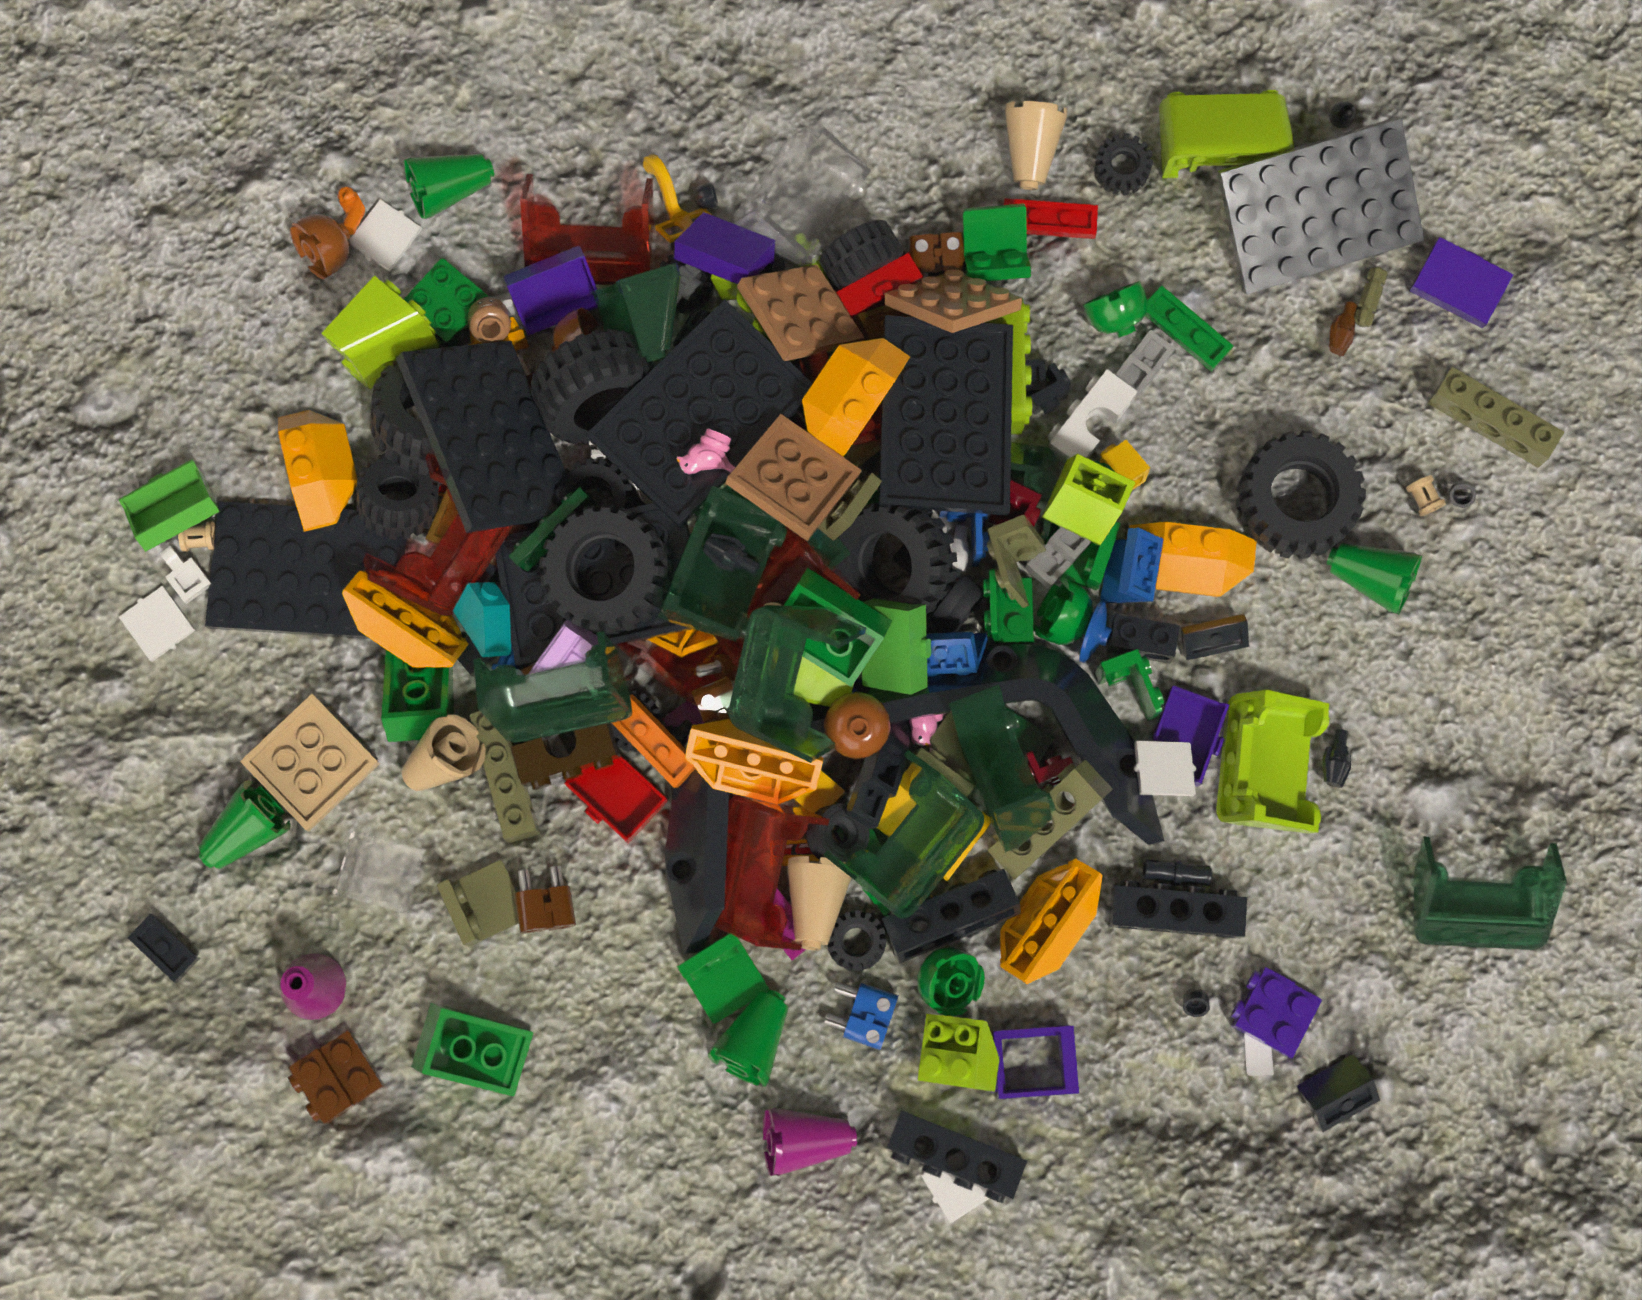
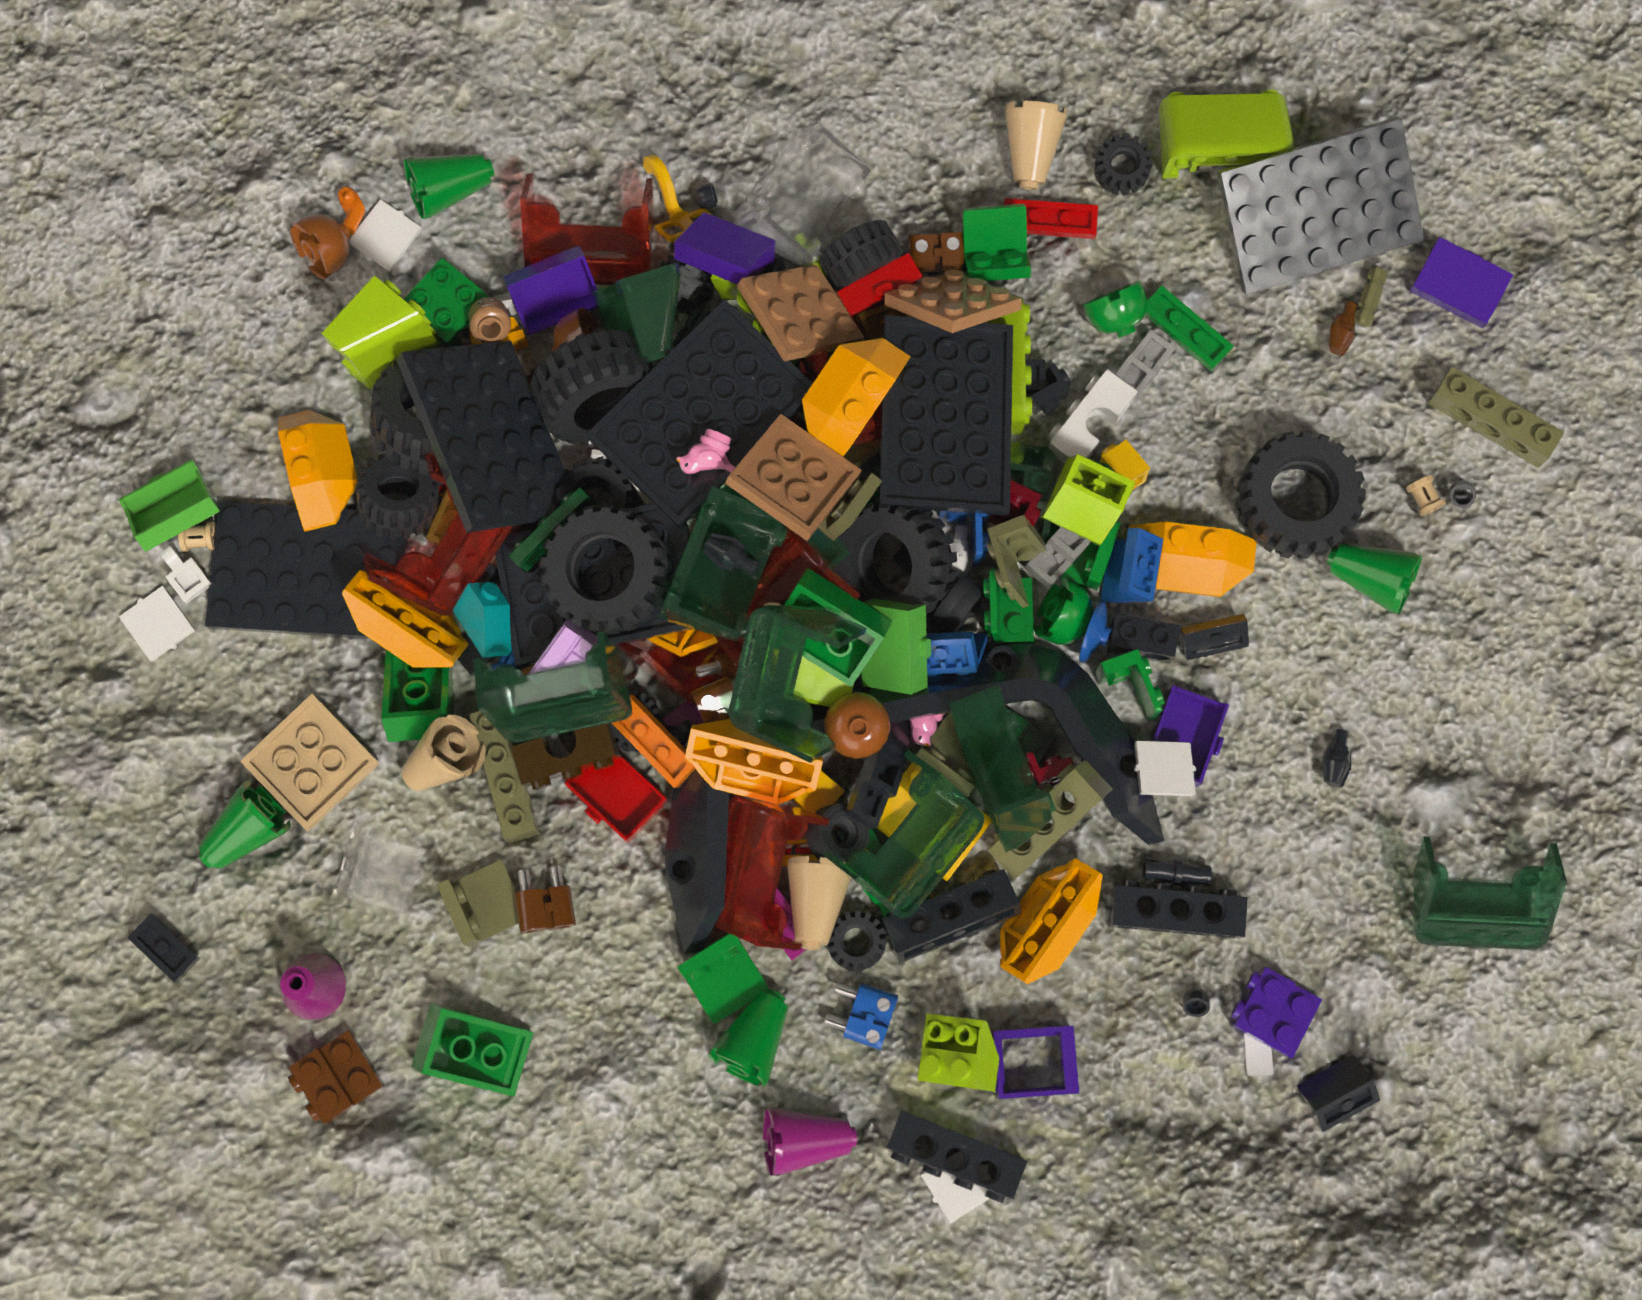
green cylinder [917,947,985,1017] -> none
lime windscreen [1216,689,1330,833] -> none
black hinge [1329,101,1356,128] -> none

